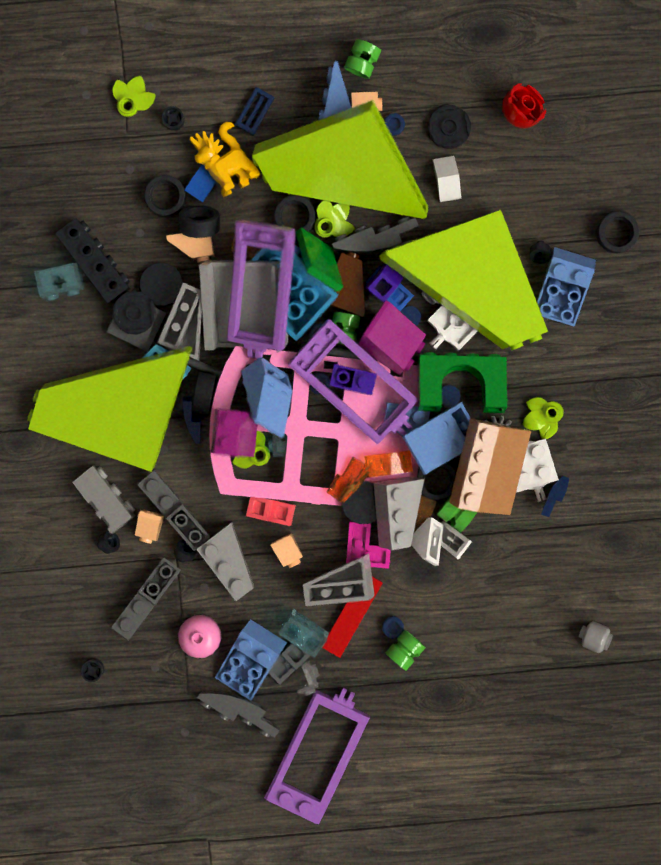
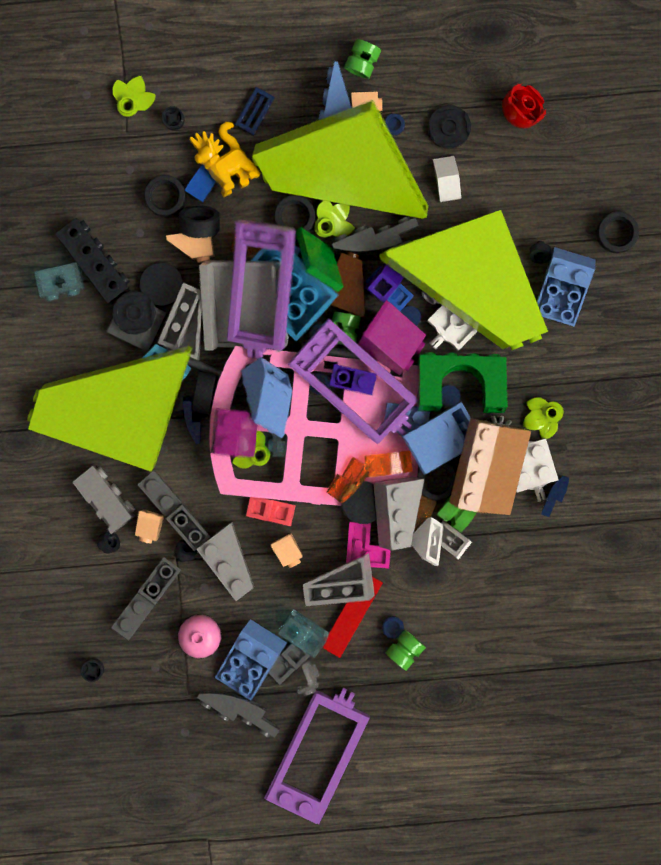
light grey head [579,621,613,653] -> none

